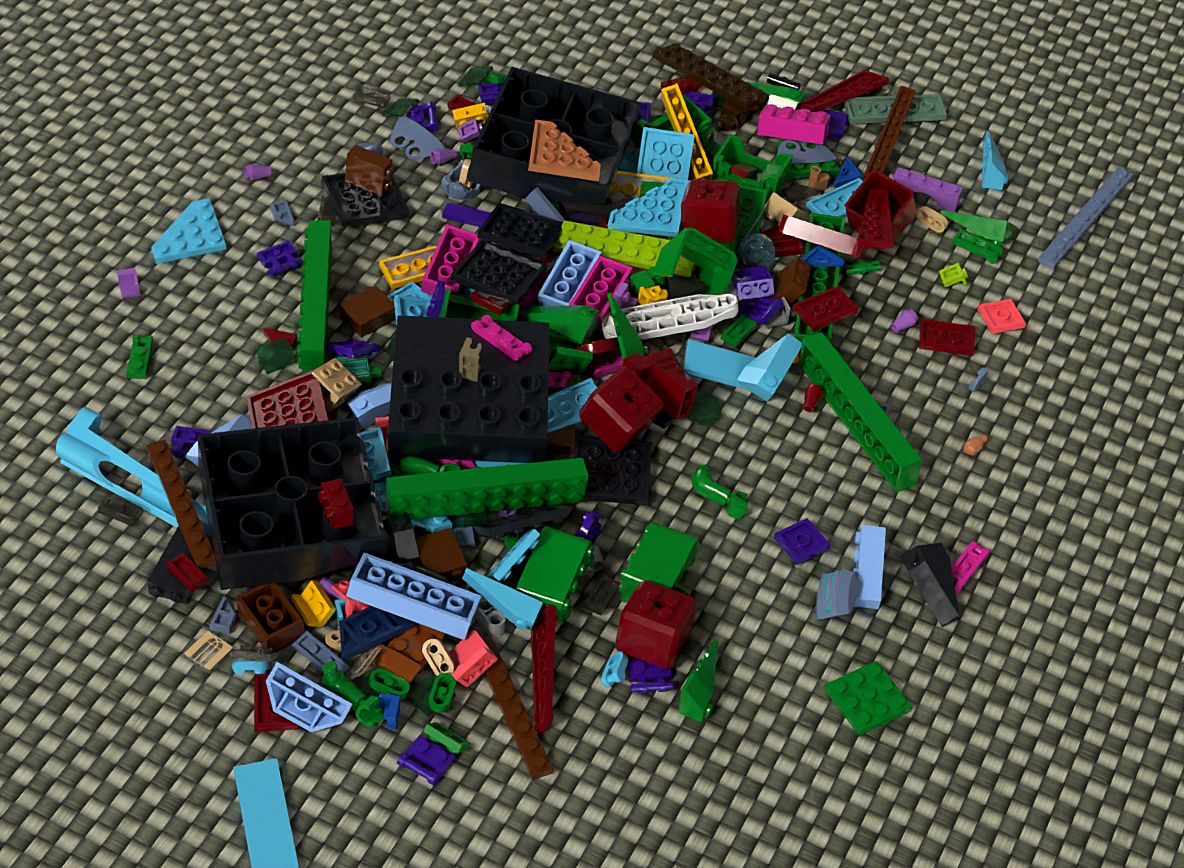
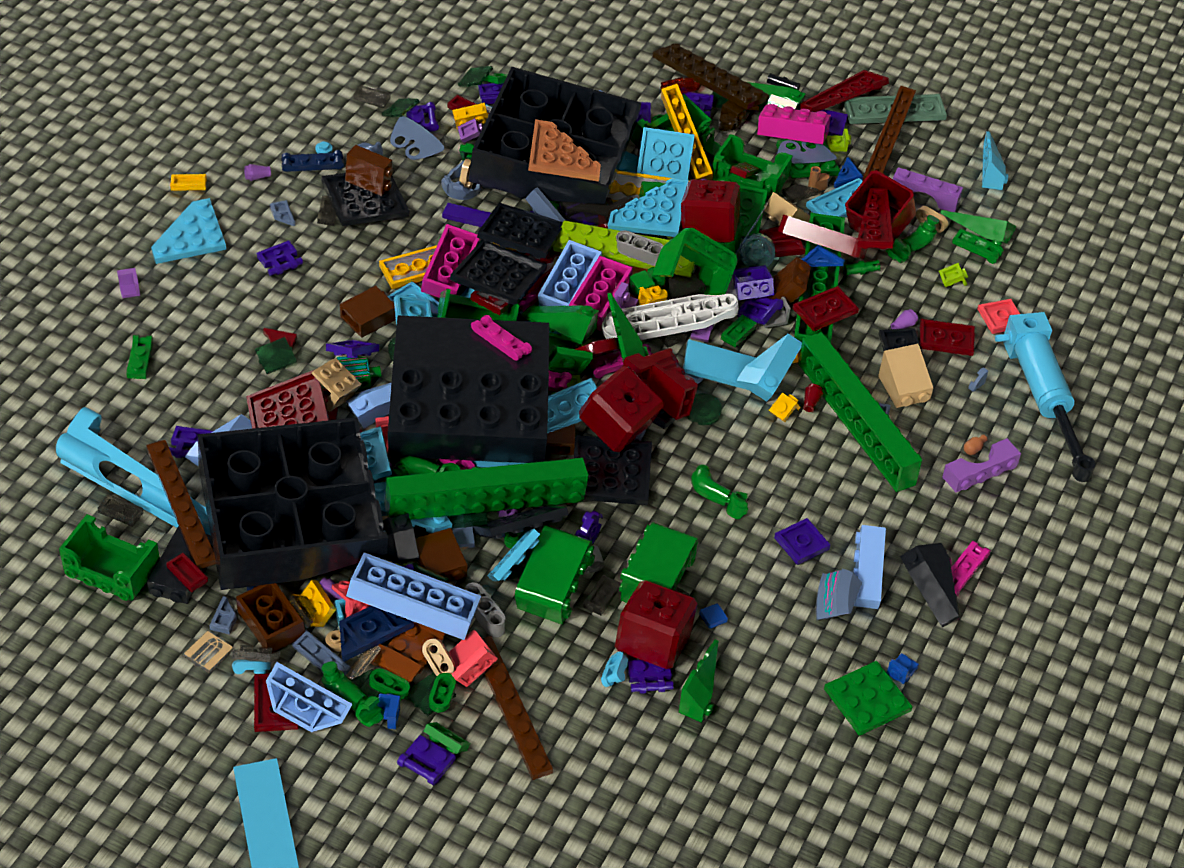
green brick [297,220,332,374] -> none
dark red brick [318,479,354,529] -> none
dark purple plate [426,280,445,317] -> none
medium lavender cone [430,148,456,165] -> none
dark tan hinge [459,337,481,382] -> none
medium azure wedge [462,568,543,630] -> none
dark red wing [531,604,558,733] -> none
sand blue plate [1038,167,1133,269] -> none
none -> green windscreen [59,514,160,601]
none -> yellow tile [170,174,207,191]
none -> dark blue plate [281,150,344,172]
none -> clear smoke tile [288,595,317,628]
none -> medium azure plate [315,141,332,154]
none -> light grey beam [616,230,663,266]
none -> blue tile [699,603,728,629]
none -> yellow bracket [769,393,800,422]
none -> lime bracket [825,129,851,152]
none -> black plate [878,328,923,355]
none -> tan slope [878,344,933,408]
none -> green piece [885,215,939,263]
none -> blue bracket [887,653,919,684]
none -> medium lavender arch [942,438,1021,493]
none -> medium azure piece [995,312,1096,482]

